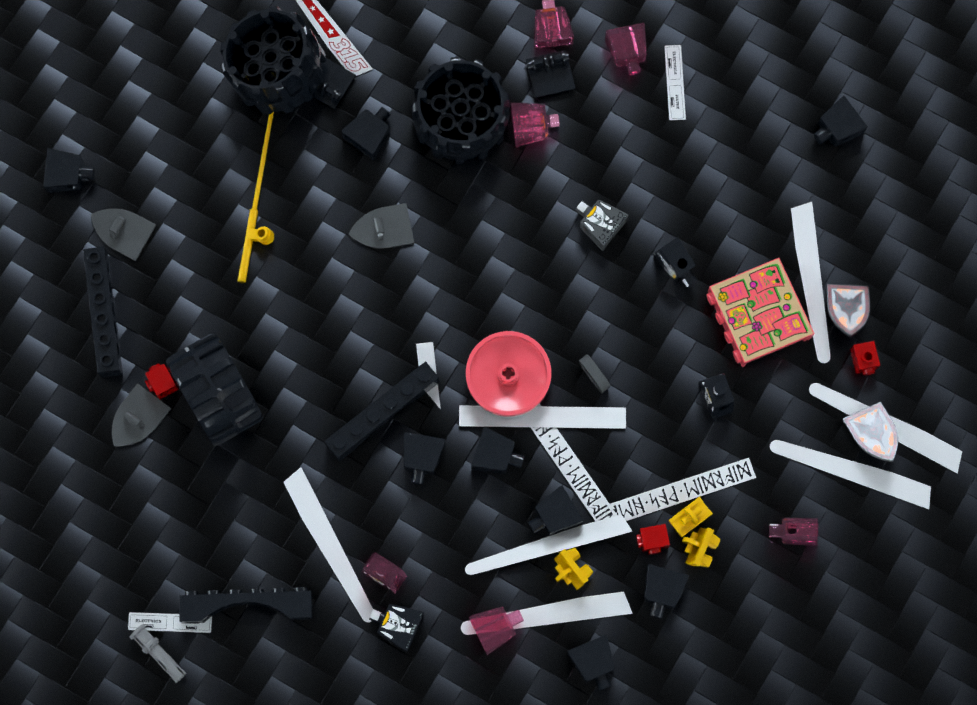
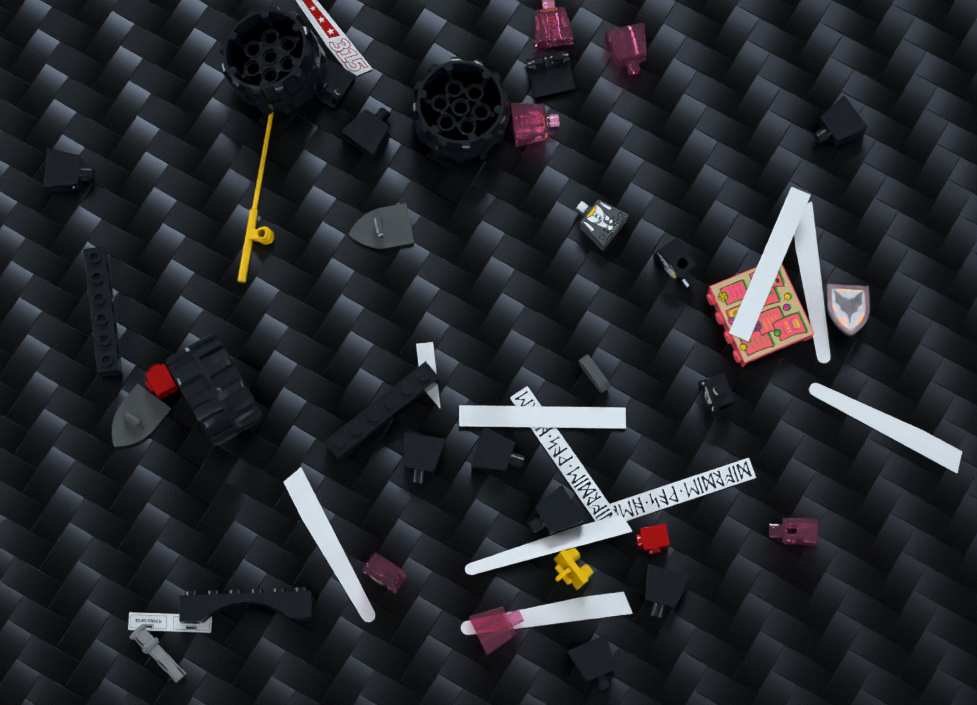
dark grey shield [91,209,156,261] -> none
torso [369,604,424,653] -> none
coral dish [466,331,551,417] -> none
white sticker [665,45,686,120] -> none
yellow hips [668,496,713,538] -> none
yellow hips [682,528,720,568] -> none
white sticker [770,440,931,509] -> none
shield [842,402,898,462] -> none
red brick [850,341,880,375] -> none
none -> white sticker [729,187,811,341]

